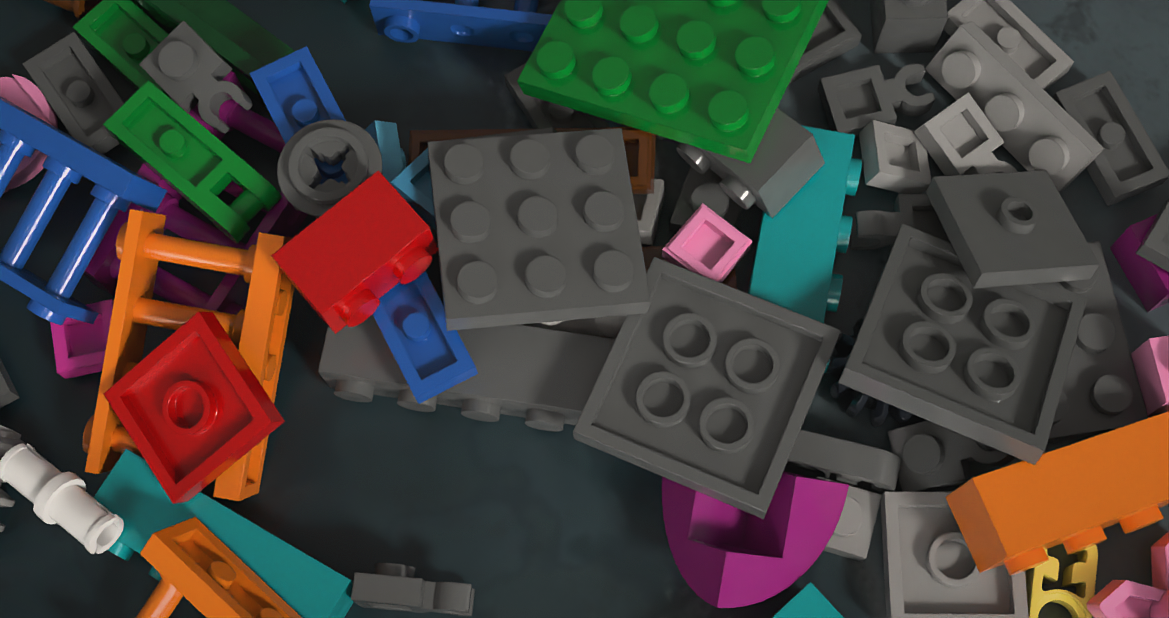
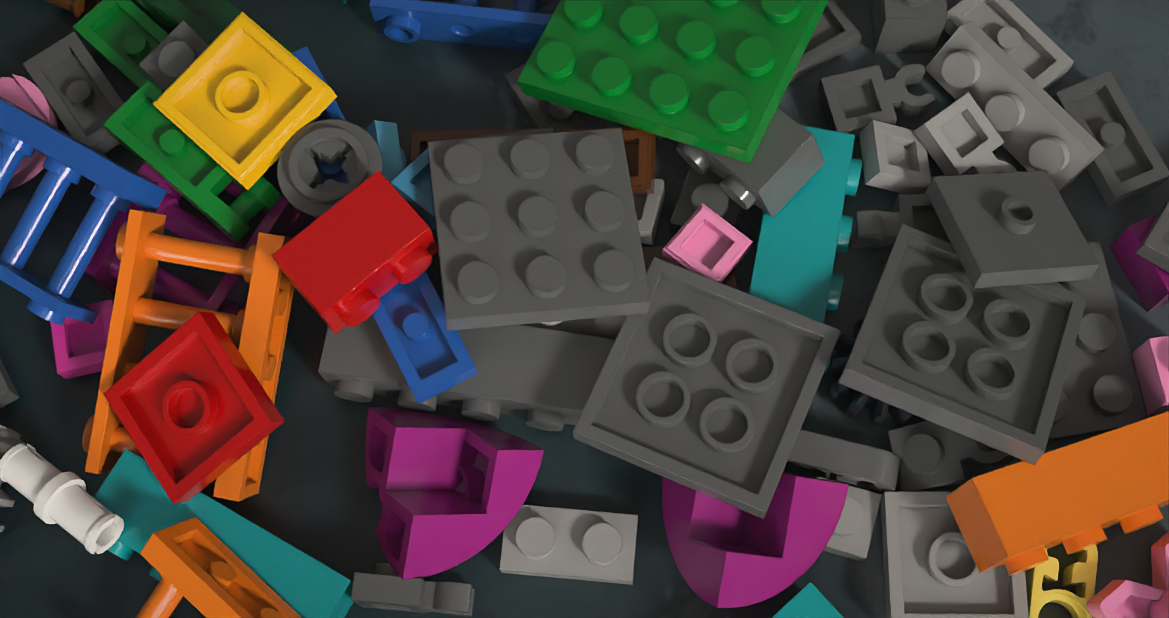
none -> yellow plate [153,12,337,190]
none -> magenta brick [365,407,544,580]
none -> light grey plate [500,505,638,585]

